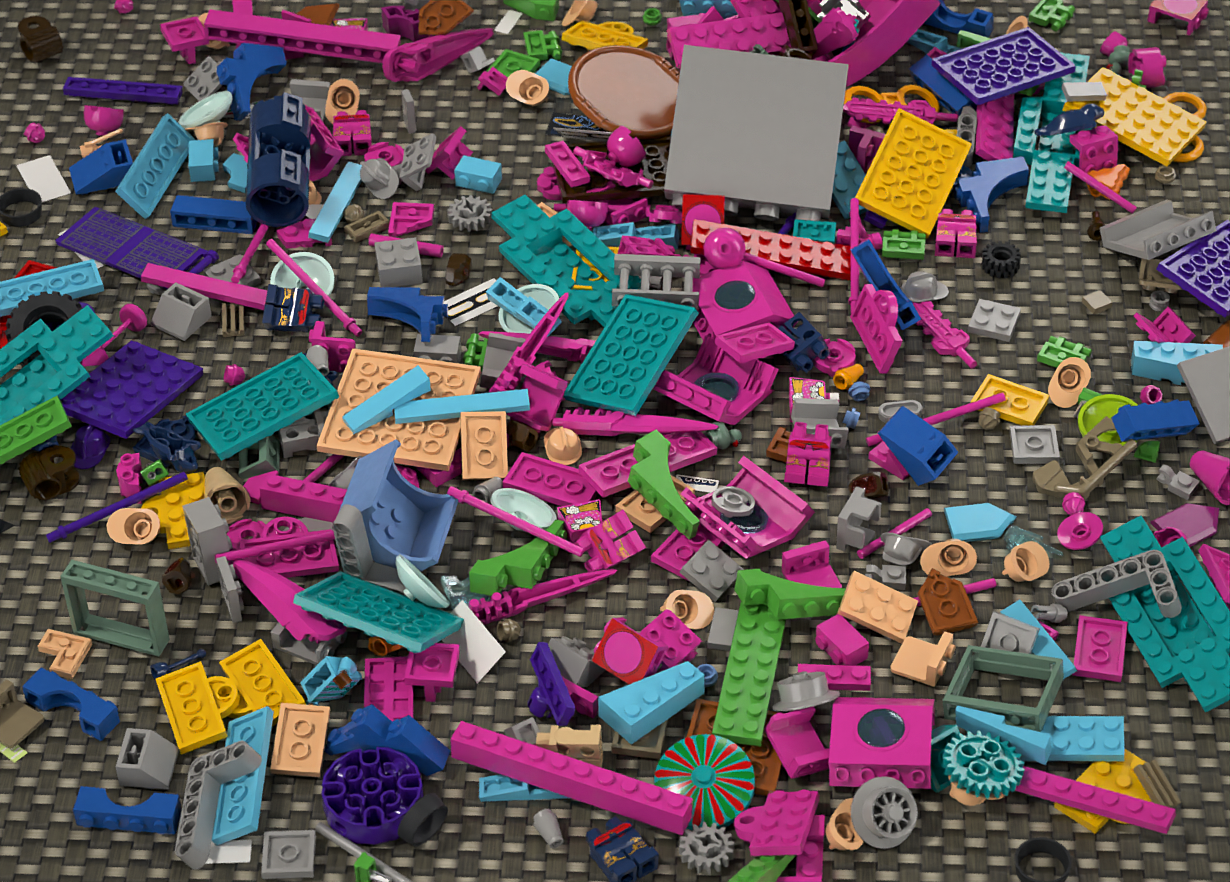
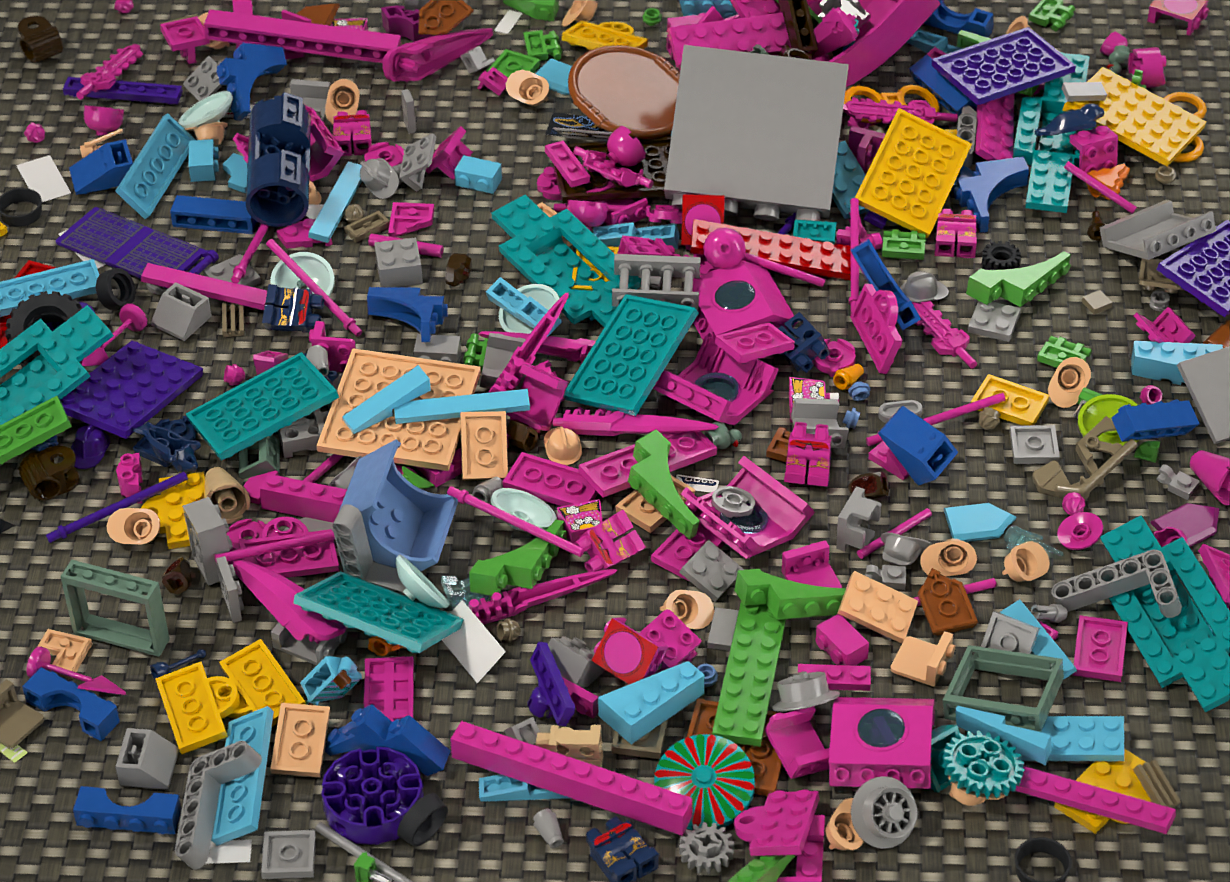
bright green piece [140,459,169,486] -> none
dark pink bracket [404,643,460,702] -> none
sticker [444,278,497,326] -> none
light grey gear [447,195,492,232] -> none
none -> dark pink piece [26,646,126,695]
none -> dark pink bar [76,44,143,99]
none -> black tyre [96,268,136,310]
none -> dark pink slope [253,350,288,375]
none -> bright green piece [401,466,435,489]
none -> bright green arch [966,251,1071,307]

